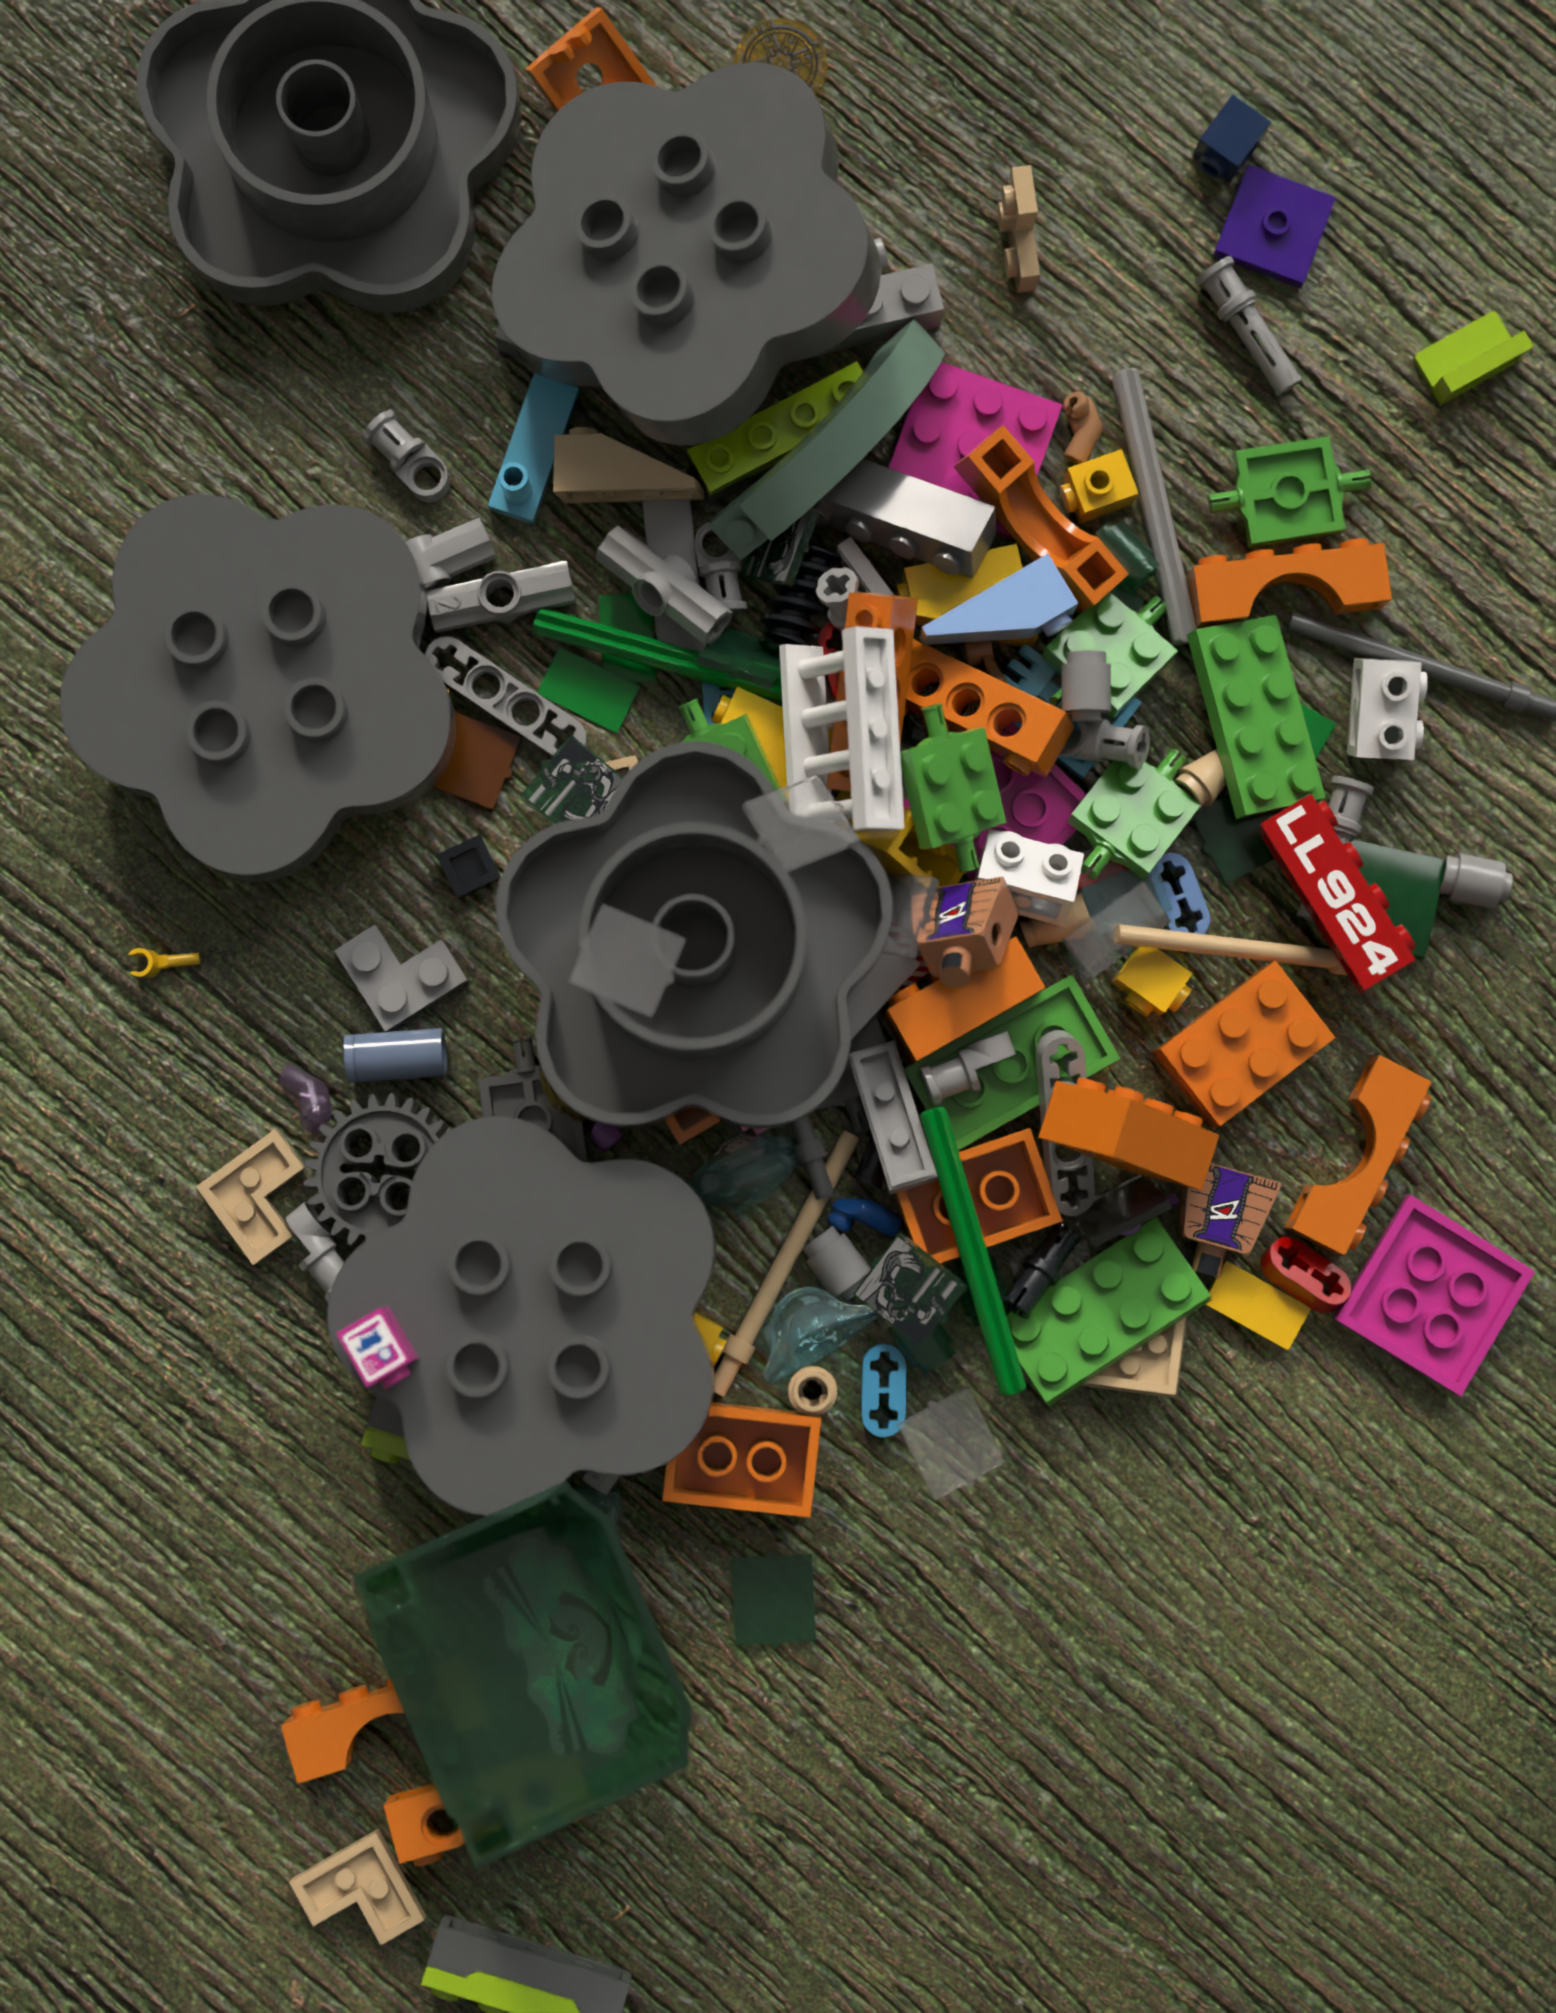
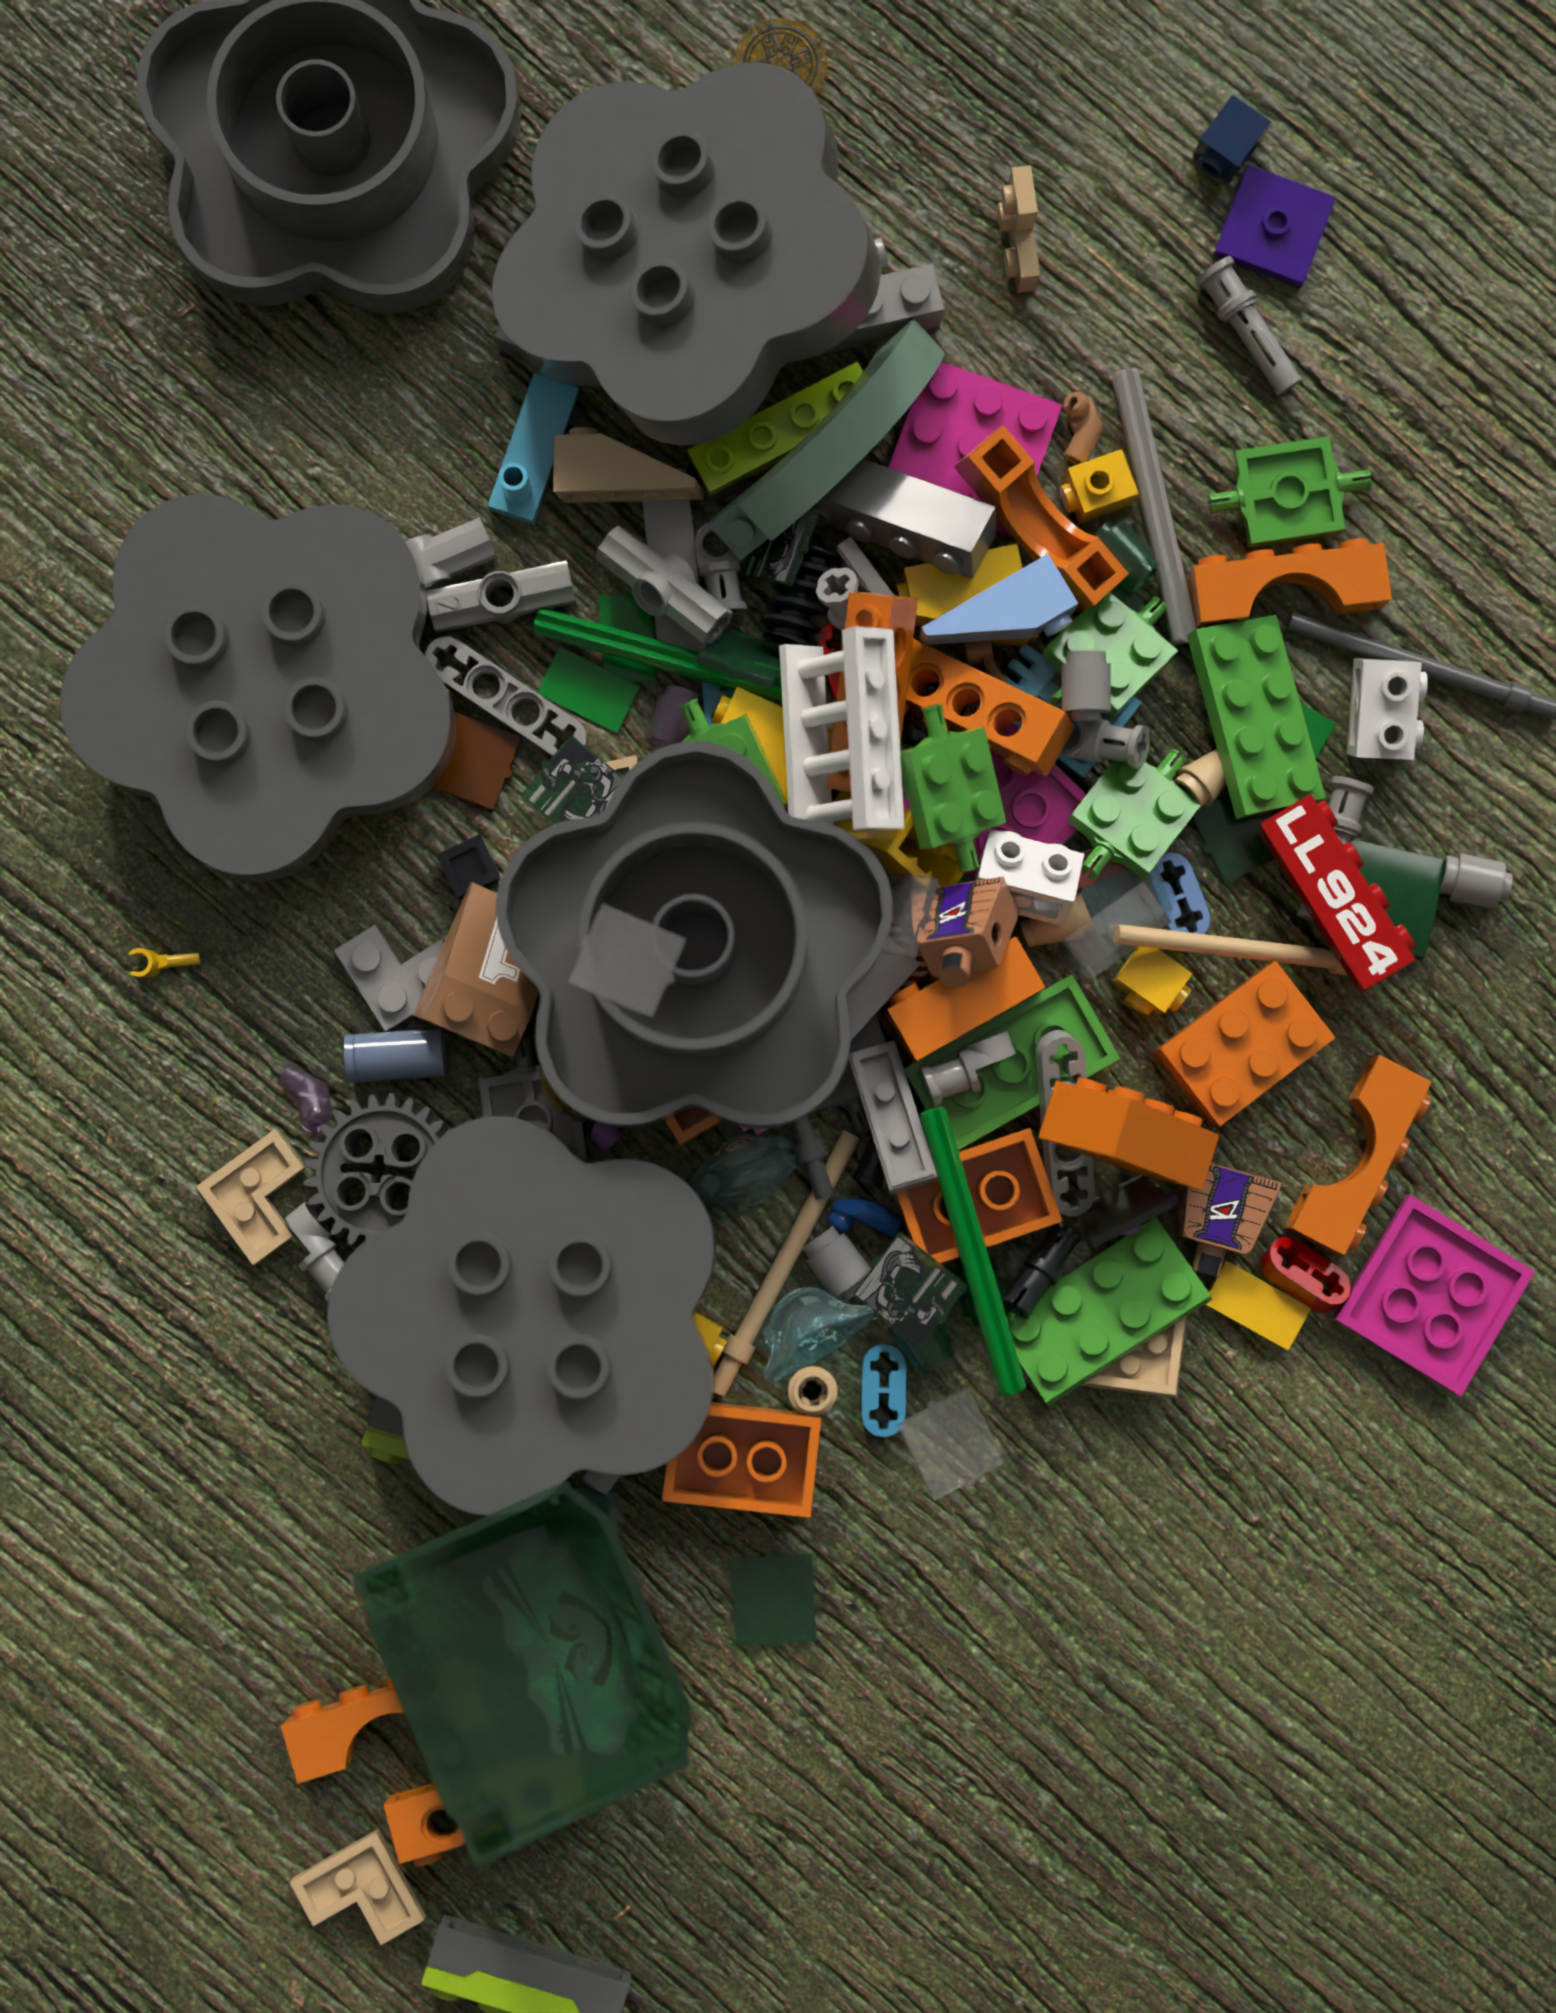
brick [336,1306,419,1389] -> none
light grey connector [362,409,451,503] -> none
orange piece [525,7,657,113] -> none
clear piece [742,775,860,872] -> none
lime panel [1413,311,1534,406] -> none
none -> medium nougat slope [413,882,539,1057]
none -> brick [645,686,704,752]

